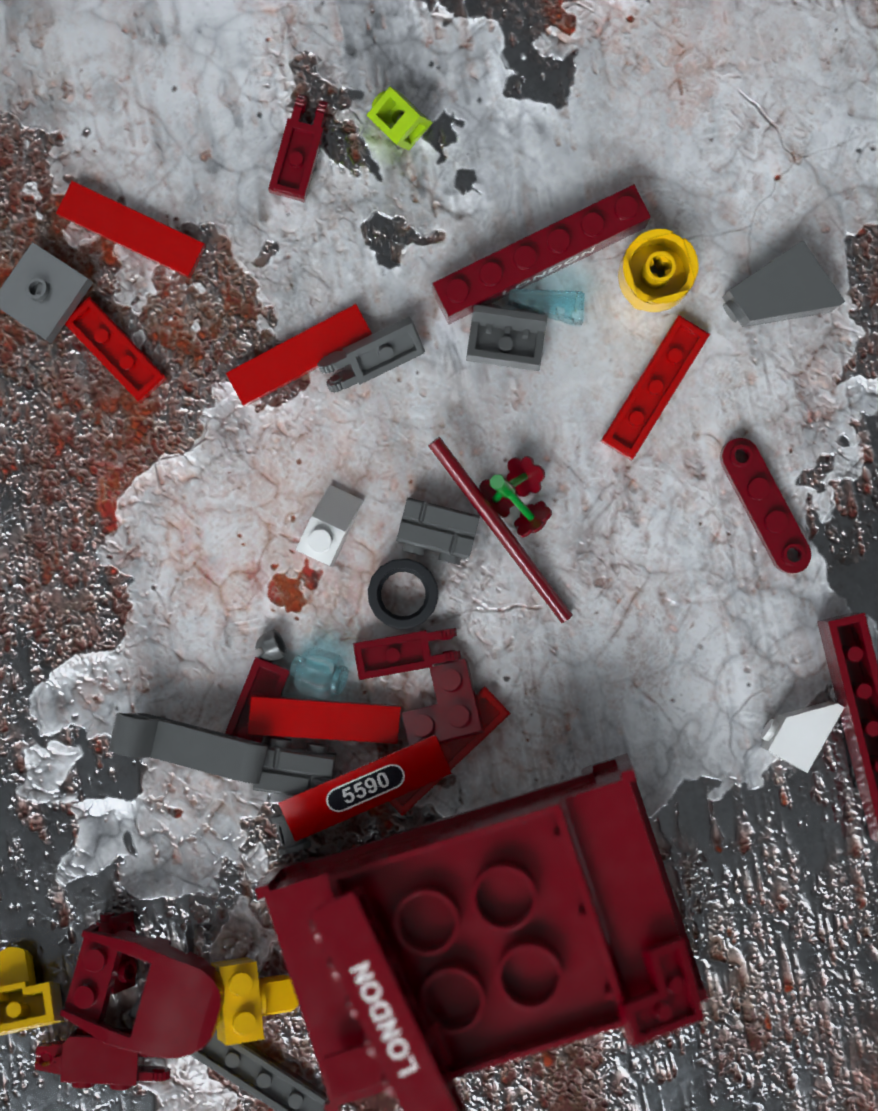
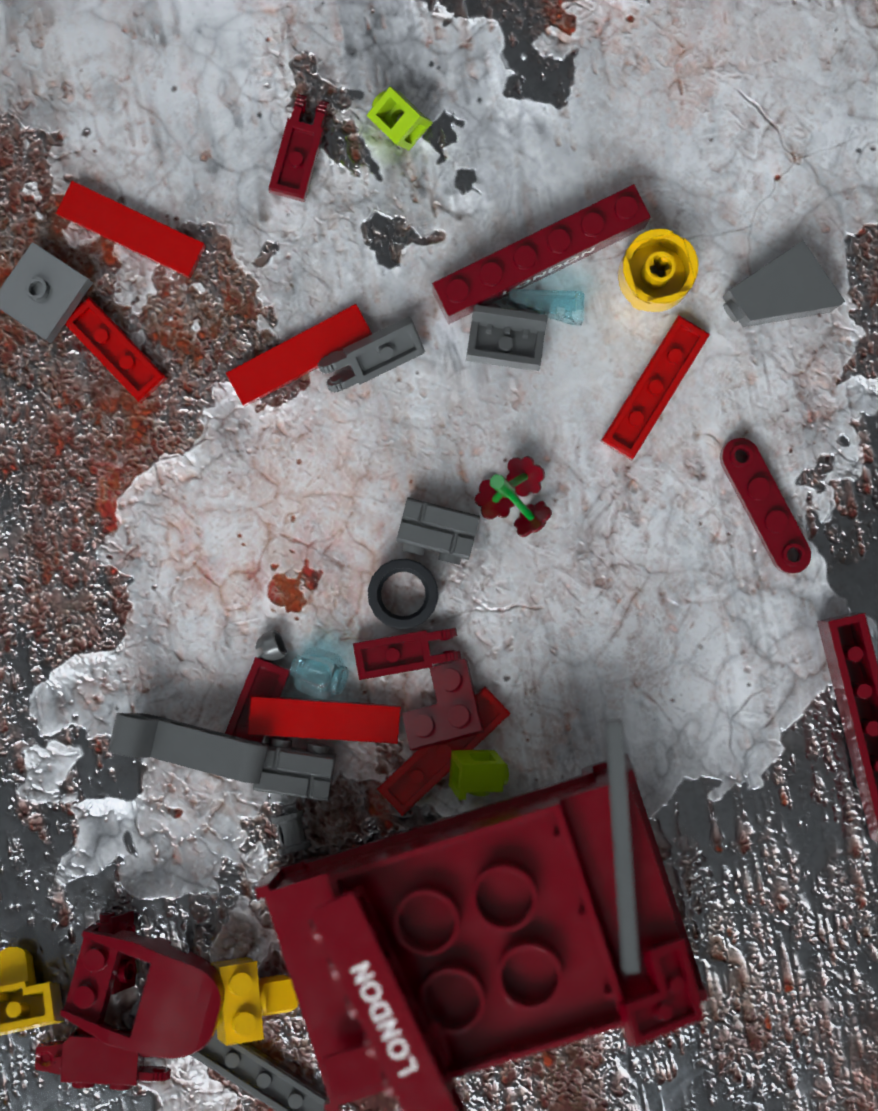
red sticker [278,734,452,842] -> none
white slope [296,485,364,567] -> none
dark red piece [428,437,573,623] -> none
white slope [760,701,845,773] -> none
none -> lime brick [449,750,509,800]
none -> dark grey tile [605,719,639,974]

